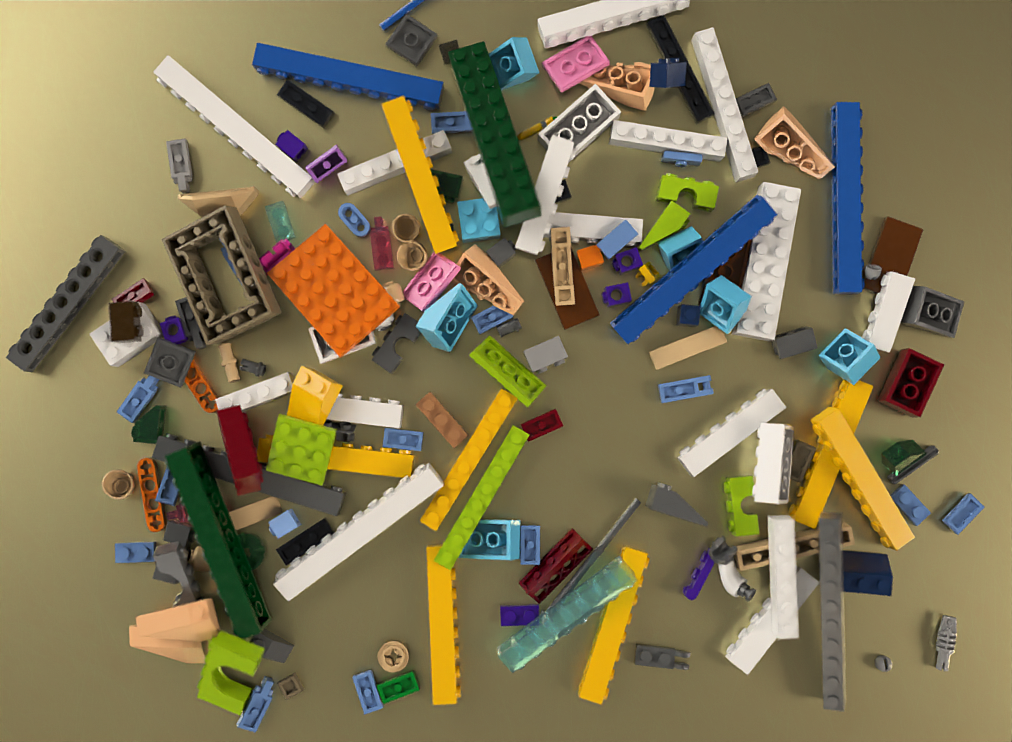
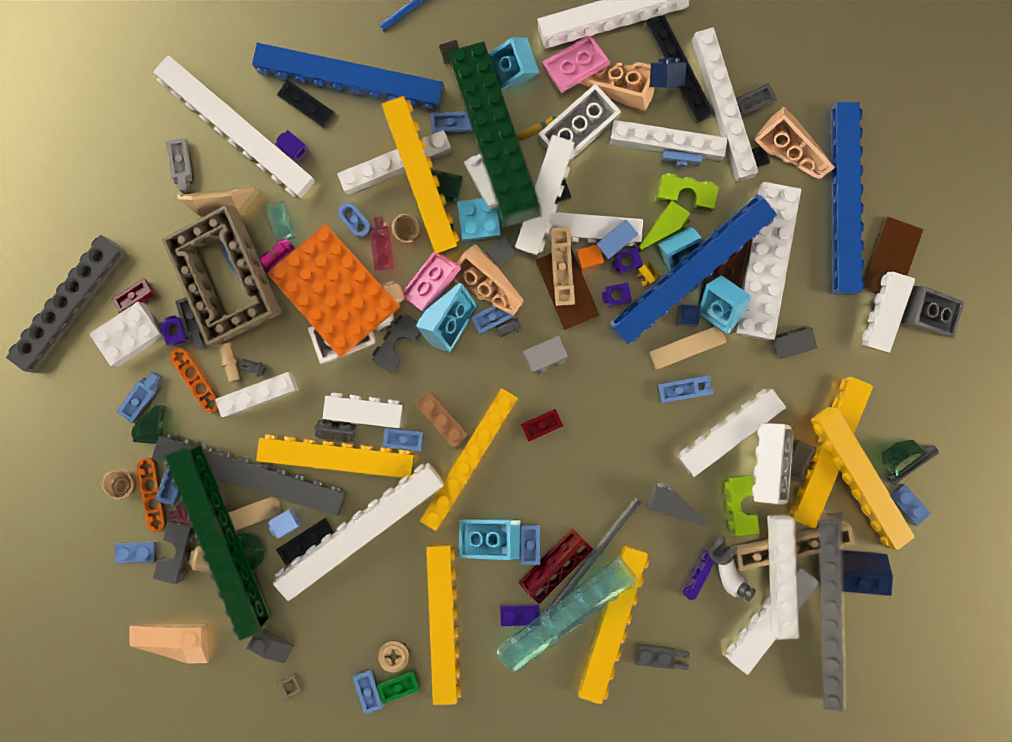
dark brown brick [109,301,144,343] -> none
light nougat wedge [135,597,220,642] -> none
dark grey tile [144,337,196,388] -> none
dark grey arch [153,541,205,607] -> none
lime arch [197,631,265,715] -> none
dark red brick [216,405,264,496] -> none
medium blue hinge [237,676,274,732] -> none
lime plate [266,414,337,486] -> none
yellow slope [287,366,343,425] -> none
medium lavender brick [305,144,347,183] -> none
dark grey tile [385,14,438,67] -> none
tan hair [396,241,428,271] -> none
lime plate [434,425,529,571] -> none
lime plate [469,335,547,407] -> none
medium azure brick [819,328,880,385] -> none
light grey hinge [865,264,882,280] -> none
light grey hinge [875,655,892,672] -> none
dark red brick [877,348,944,417] -> none
light grey hinge [935,615,957,671] -> none
medium blue plate [942,493,984,535] -> none

